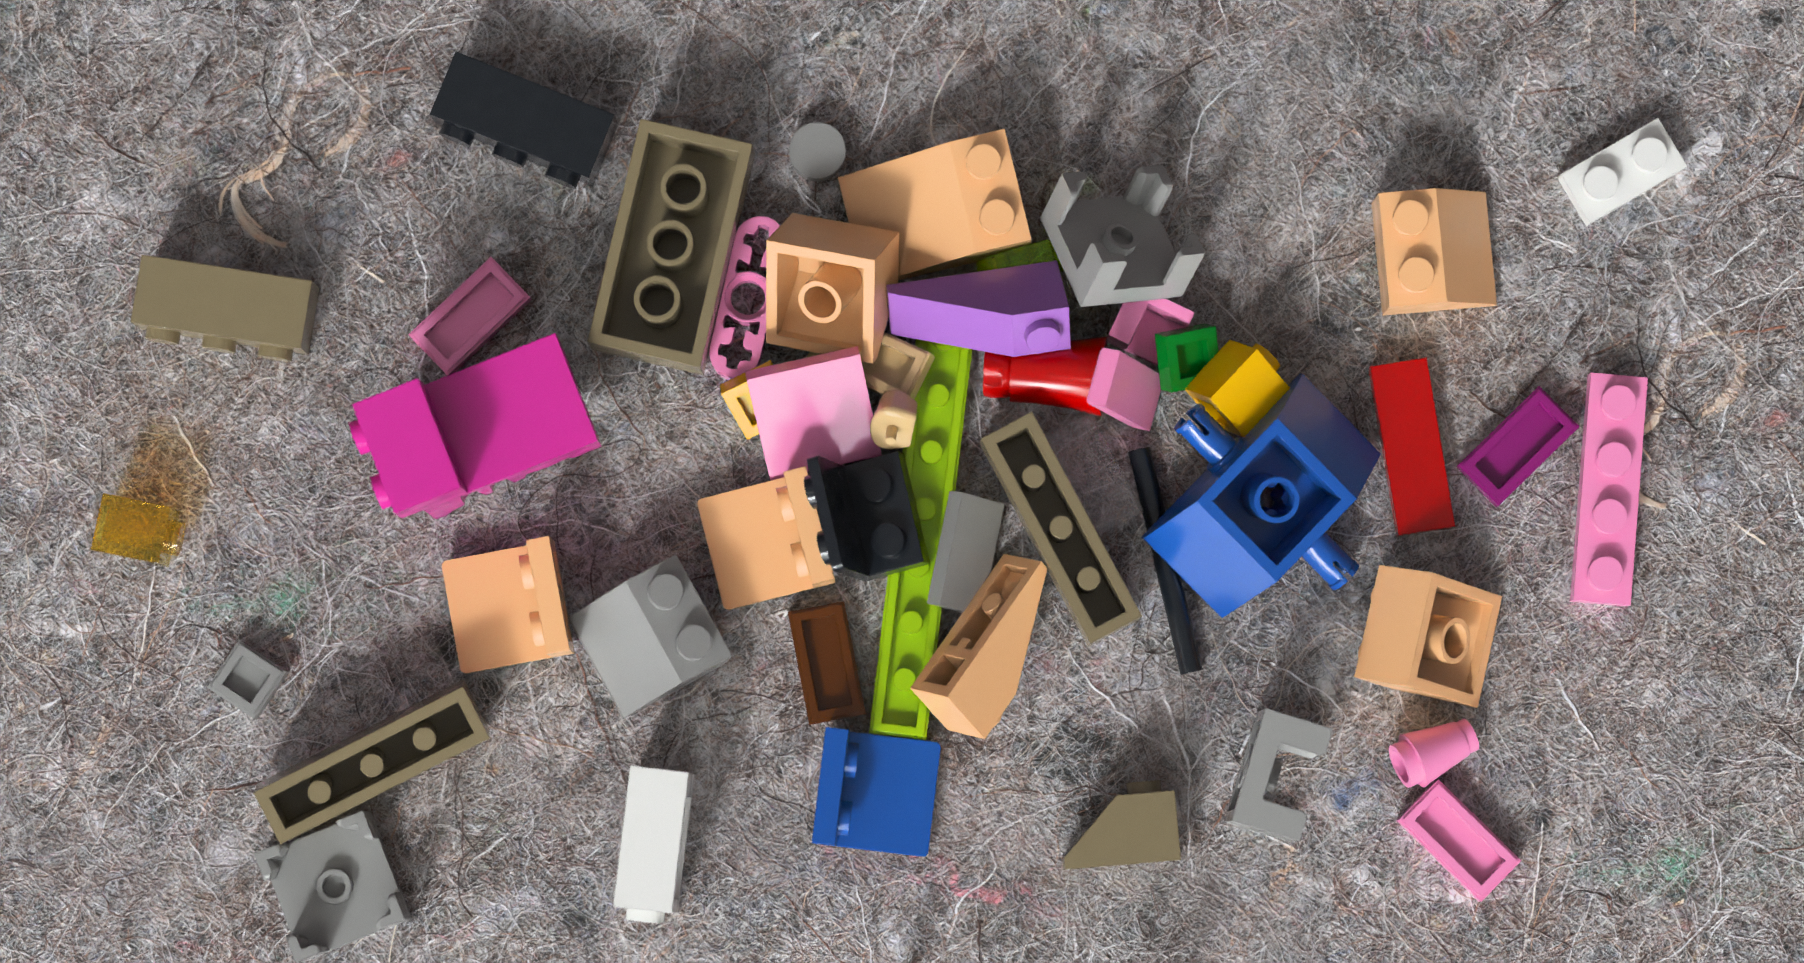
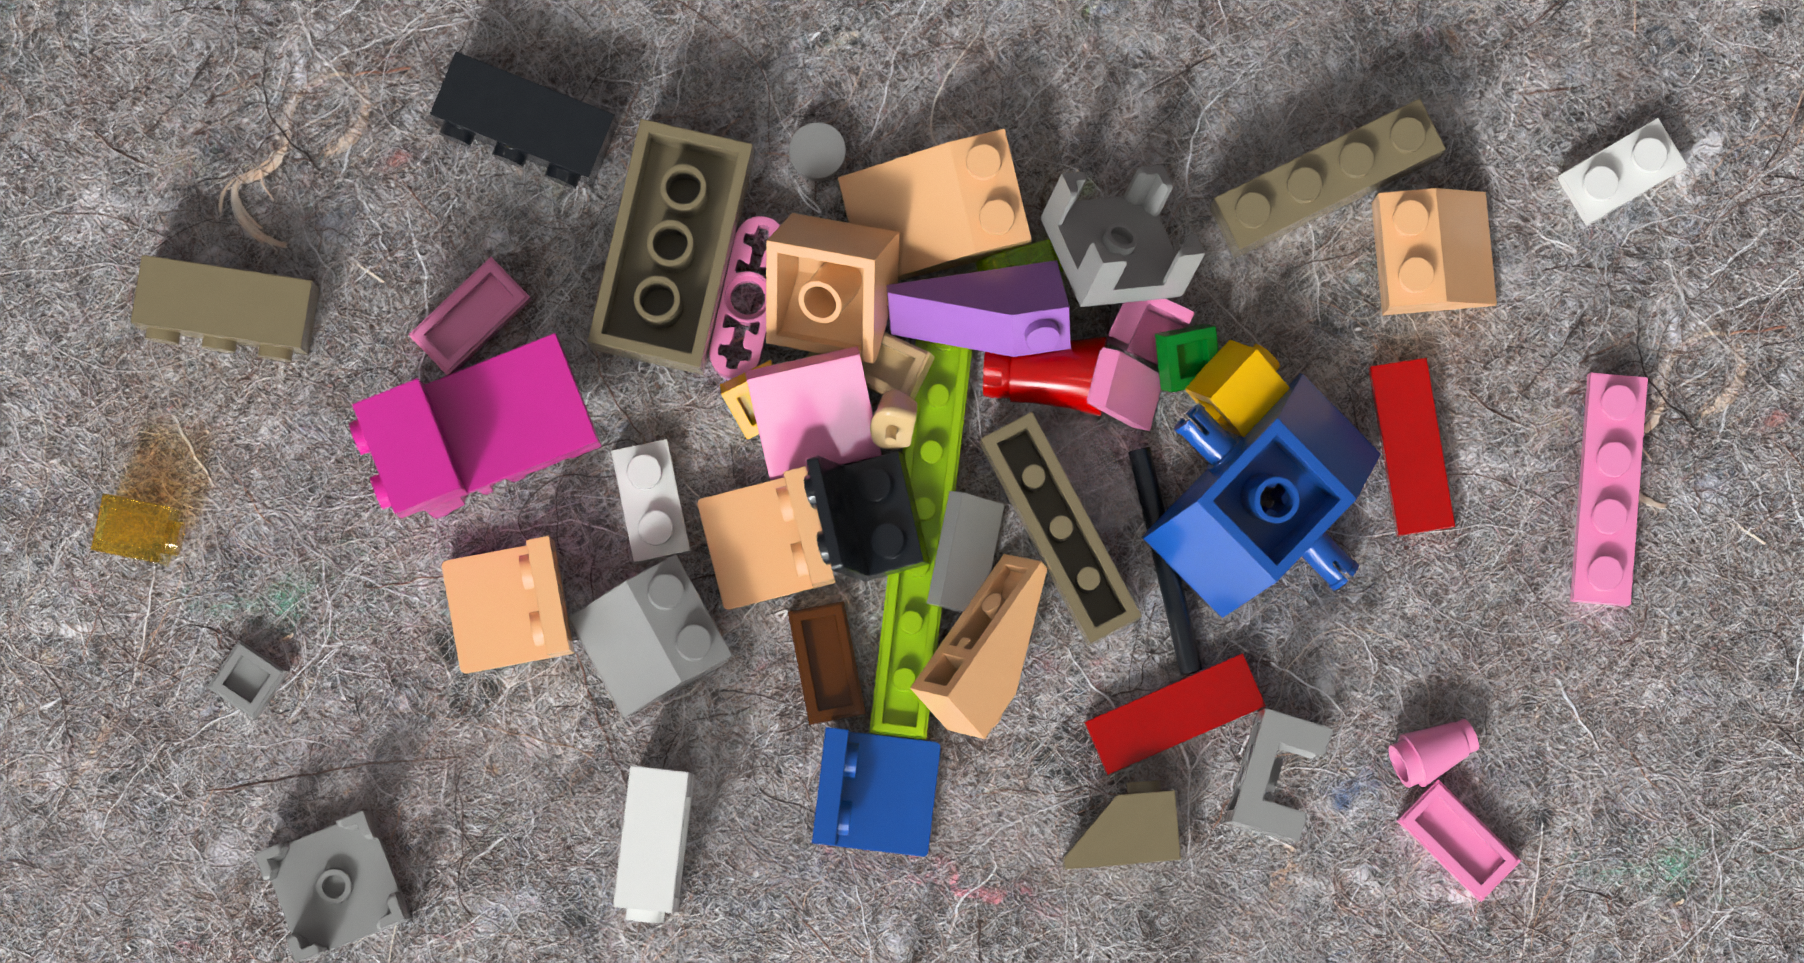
dark tan brick [254,679,490,844] -> none
light nougat slope [1354,565,1502,708] -> none
magenta tile [1456,386,1580,507] -> none
none -> white plate [611,439,691,564]
none -> red tile [1084,653,1266,775]
none -> dark tan brick [1209,98,1446,259]

